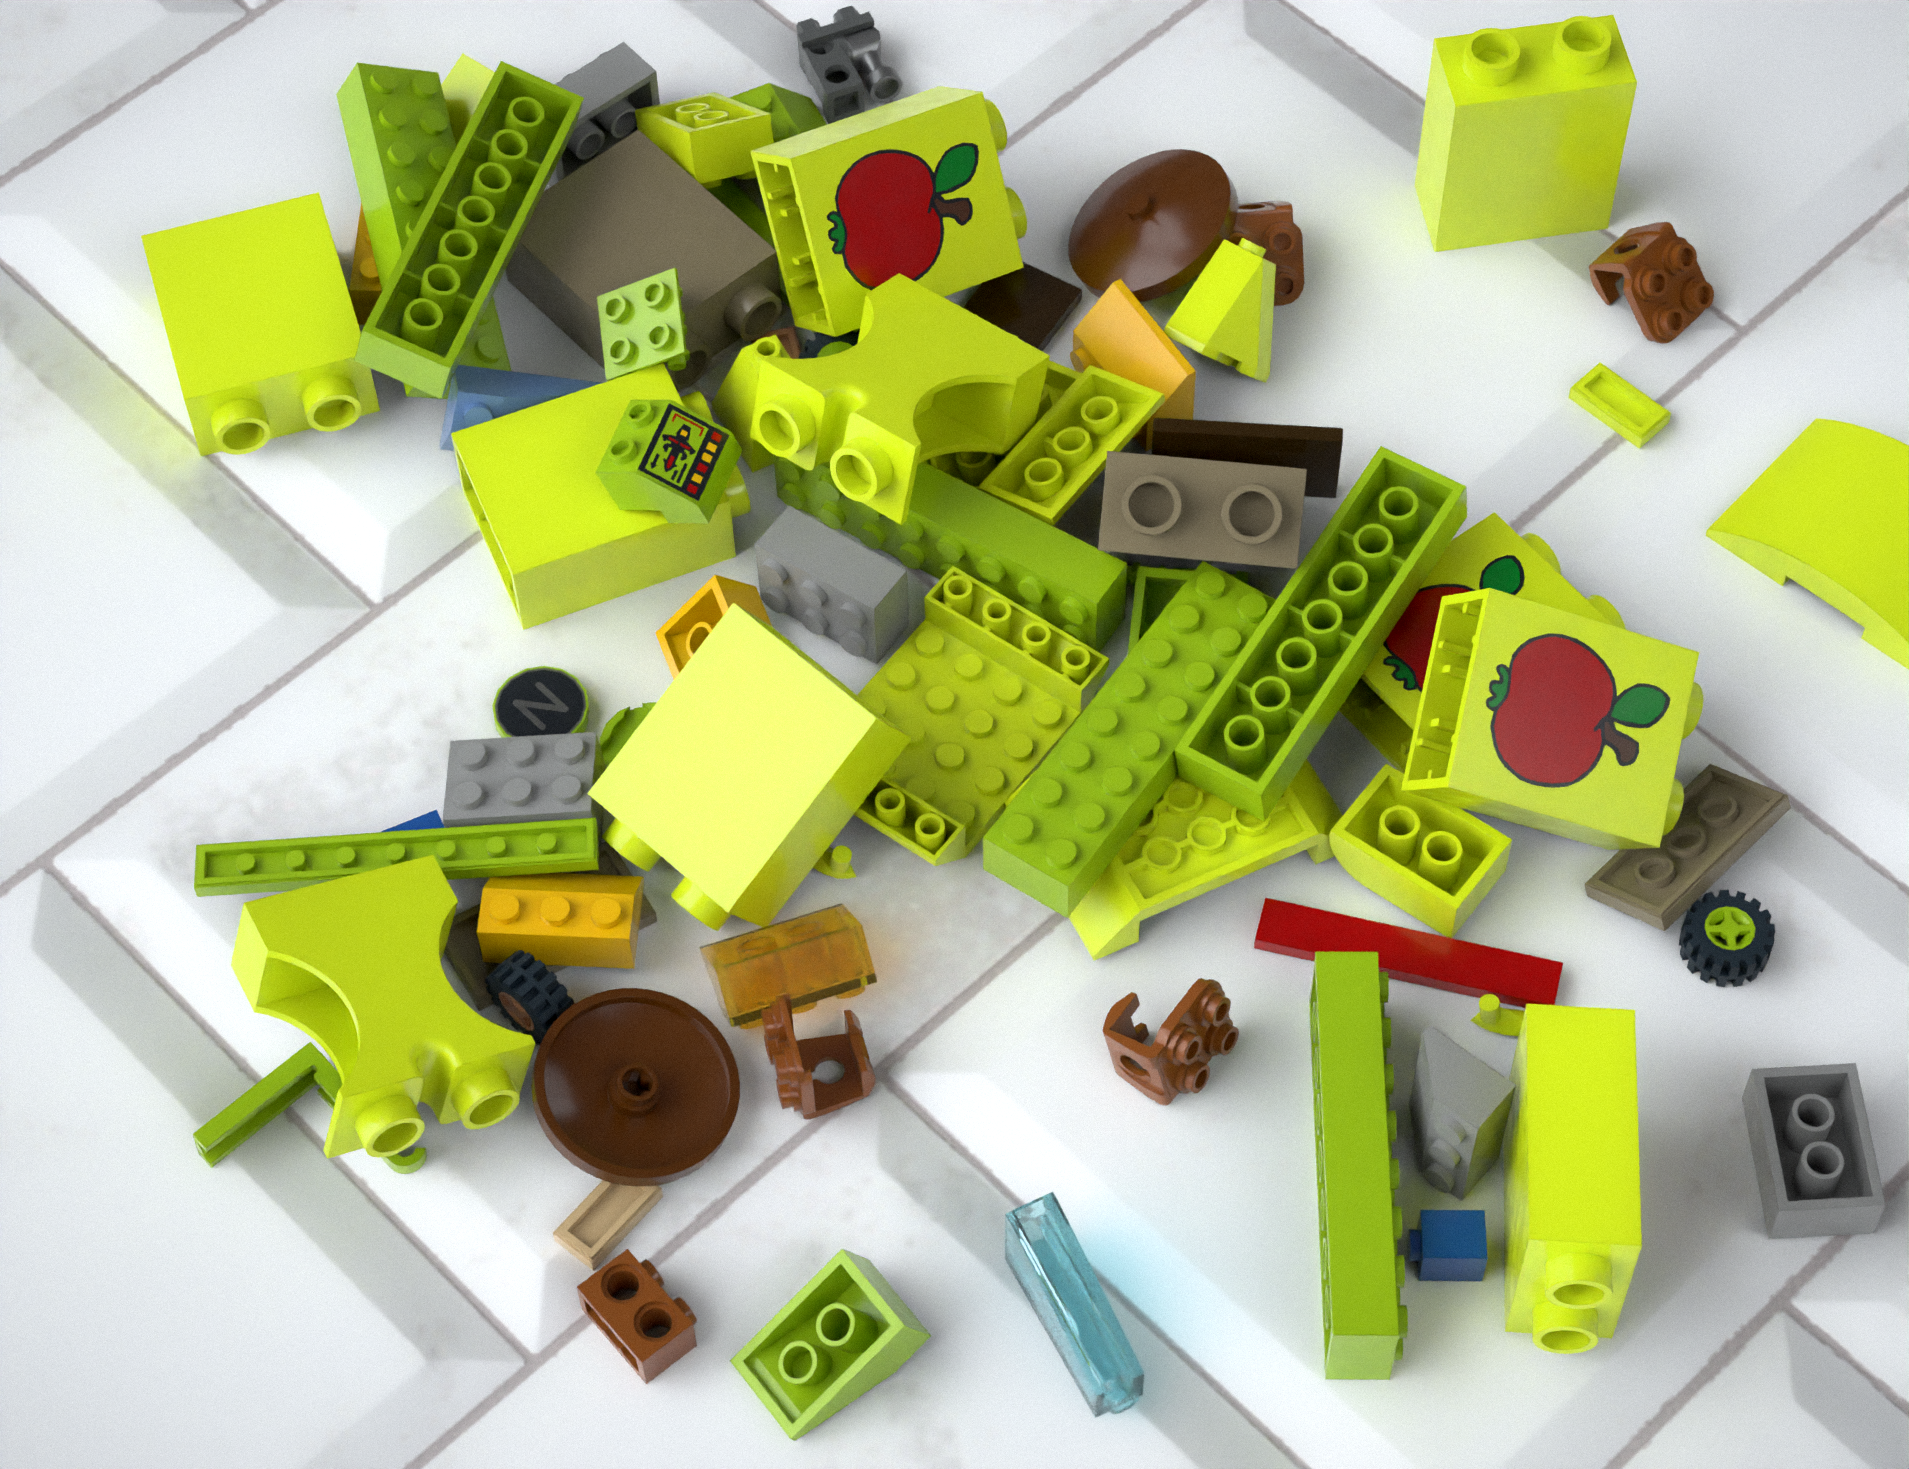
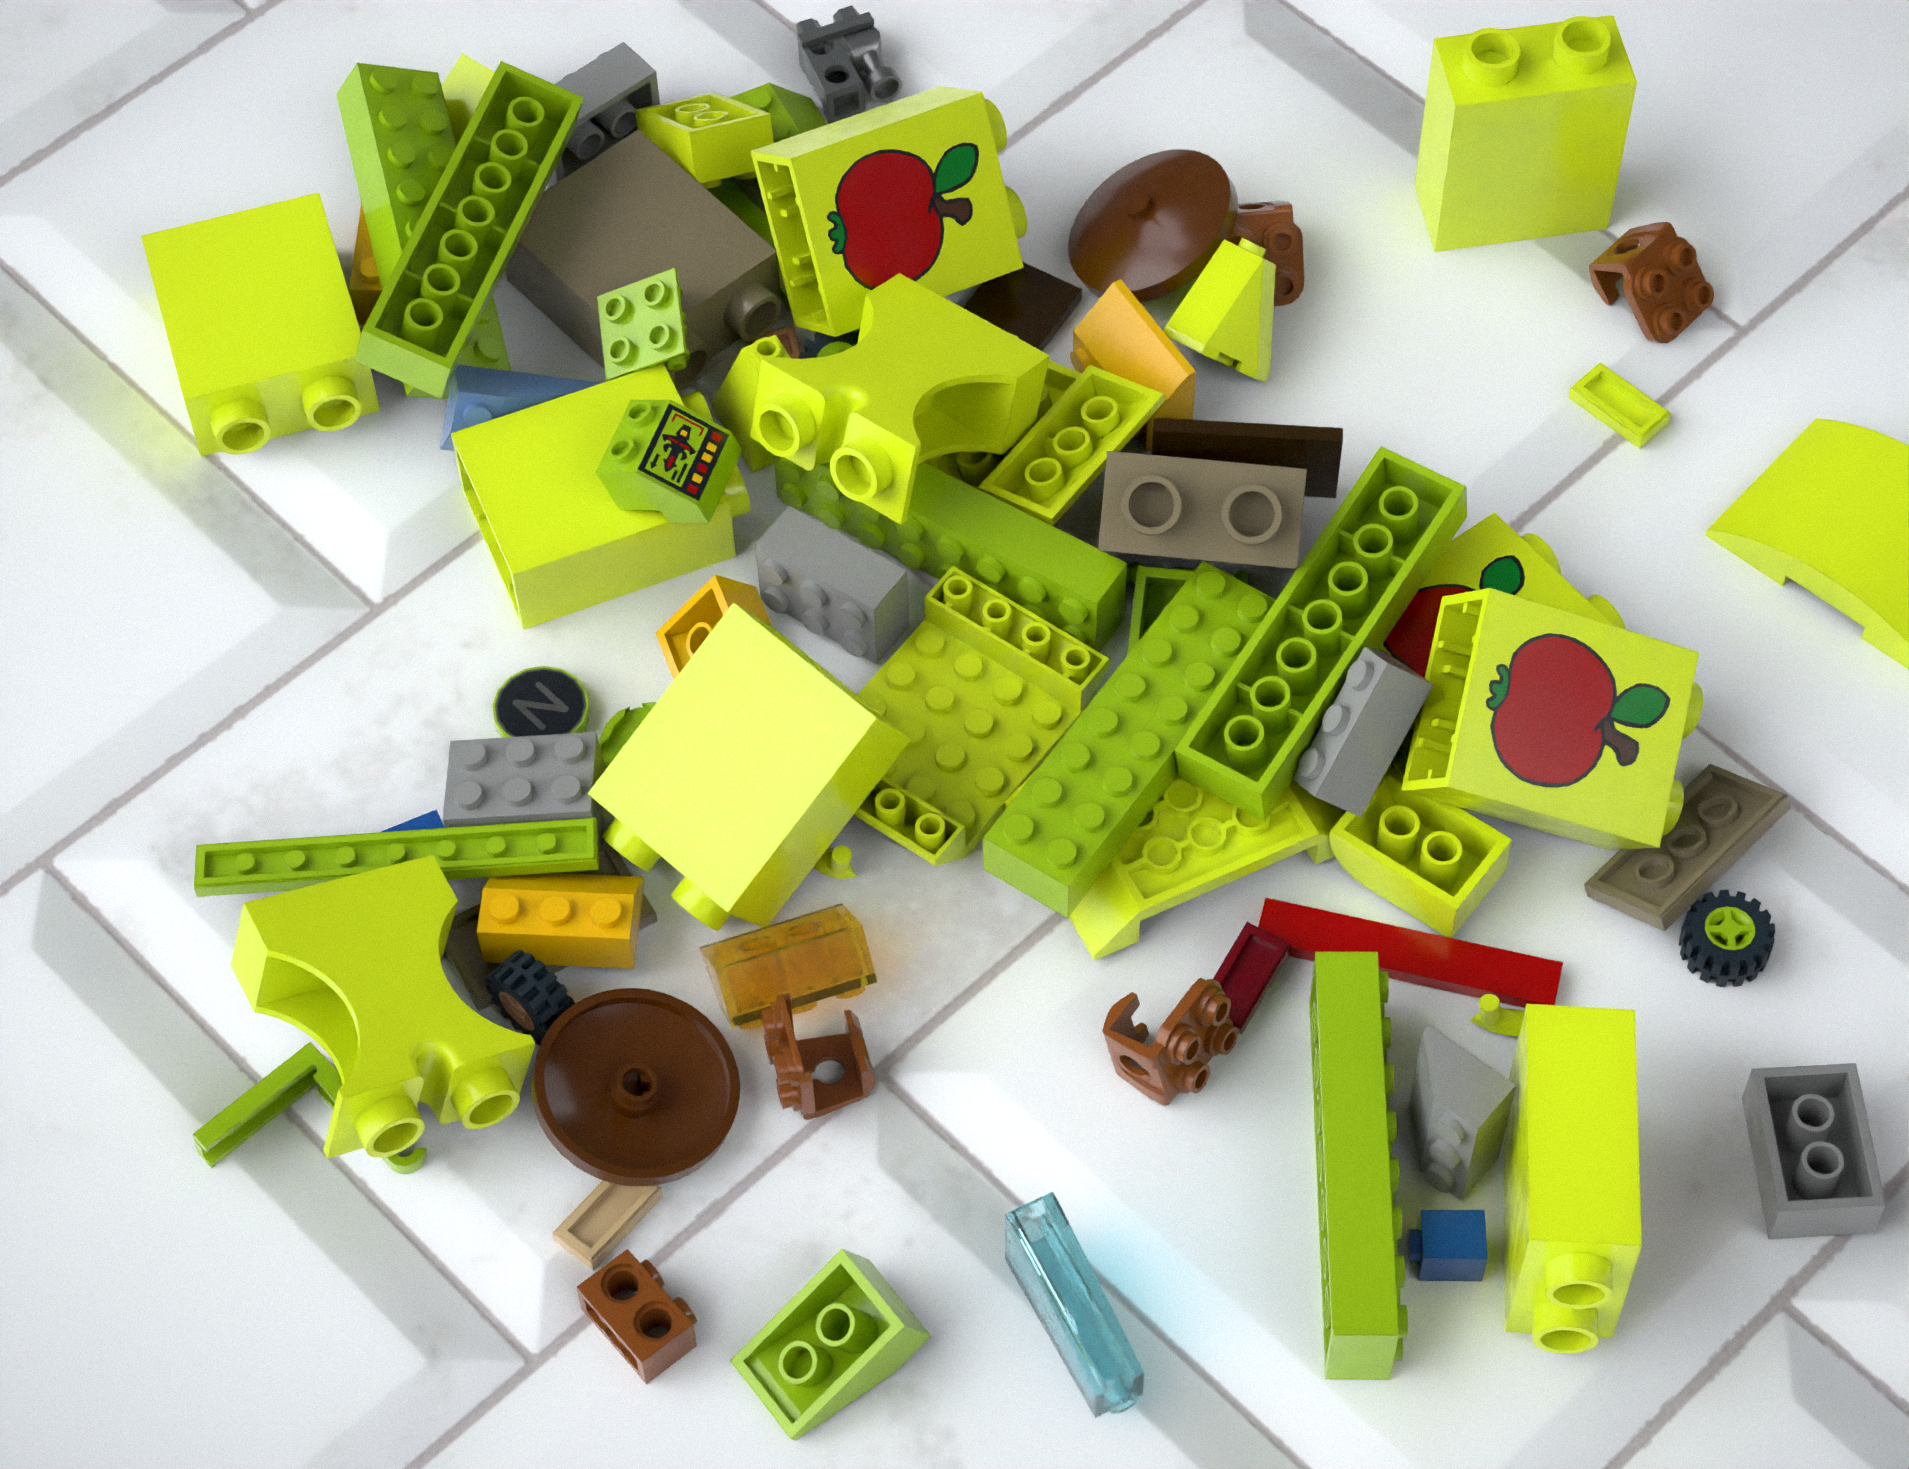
none -> dark red tile [1213,922,1292,1035]
none -> light grey slope [1293,647,1434,817]

